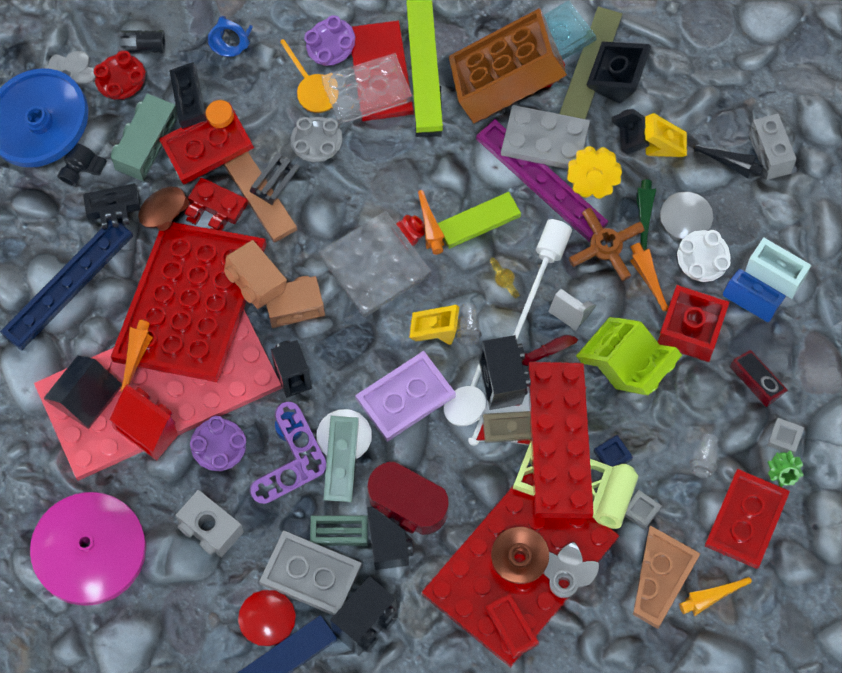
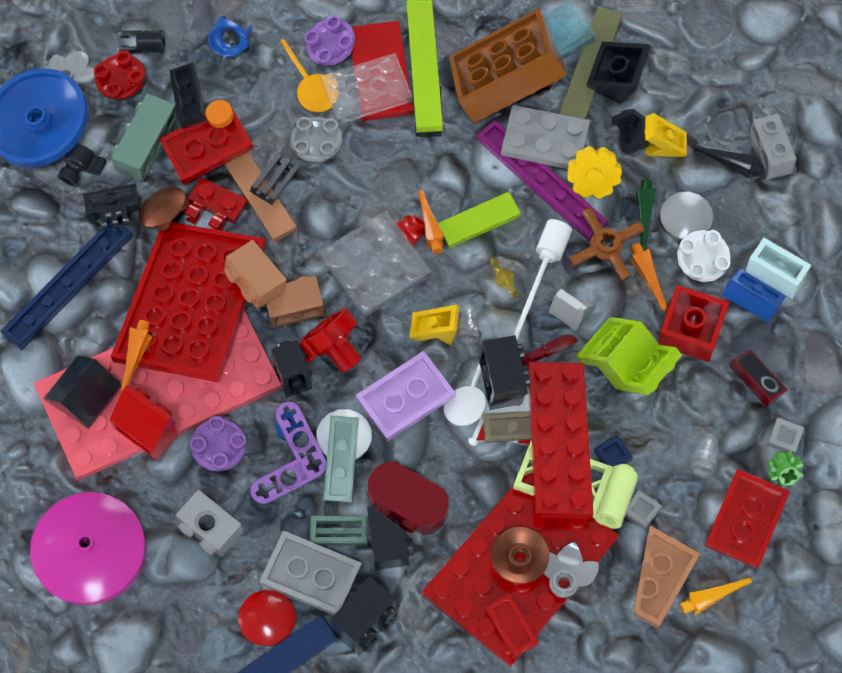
none -> red piece [299,308,361,373]

